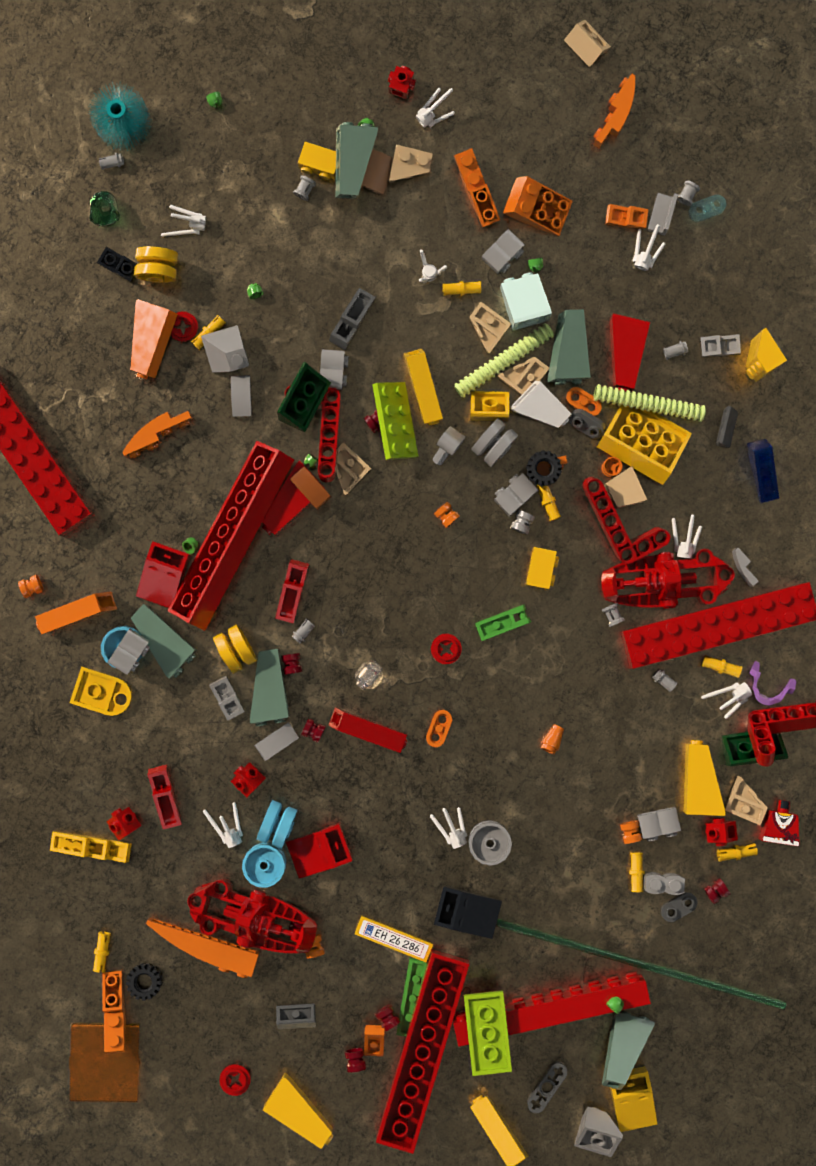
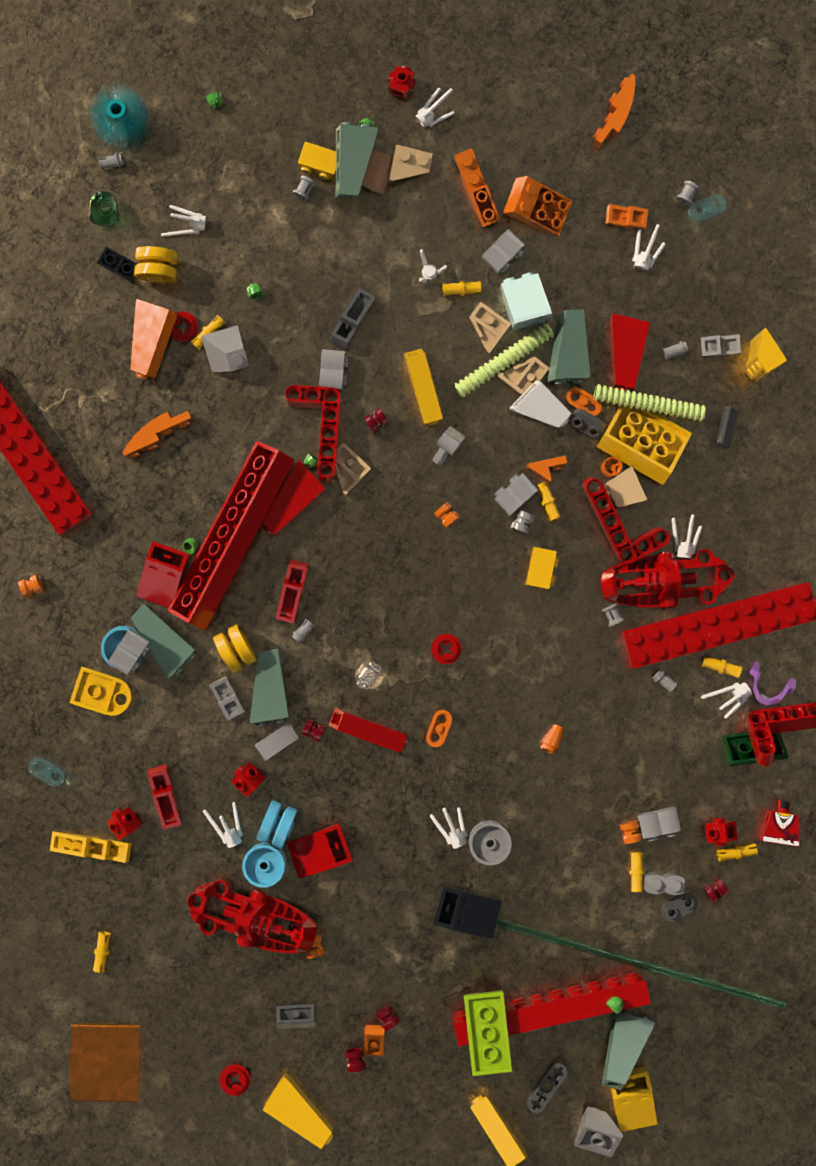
orange slope [35,592,117,634] -> none
orange slope [102,971,126,1054] -> none
black tyre [126,963,163,1001] -> none
orange slope [146,917,260,978] -> none
light grey slope [231,375,252,417] -> none
dark green slope [277,362,331,432] -> none
dark red wheel [281,653,303,675] -> none
dark orange slope [290,467,332,510] -> none
tile [354,915,433,962] -> none
lime plate [372,382,419,460] -> none
red brick [376,949,469,1154] -> none
bright green tile [396,958,428,1037] -> none
yellow slope [470,391,509,422] -> none
light grey wheel [471,418,519,467] -> none
bright green plate [475,604,531,641] -> none
black tyre [526,450,562,487] -> none
bright green hinge [528,257,544,272] -> none
tan panel [564,20,611,67] -> none
light grey panel [647,193,678,236] -> none
yellow slope [684,740,726,816] -> none
tan wing [724,776,768,826] -> none
light grey slope [732,548,758,587] -> none
clear blue slope [747,439,779,503] -> none
none -> clear light blue plate [29,757,66,787]

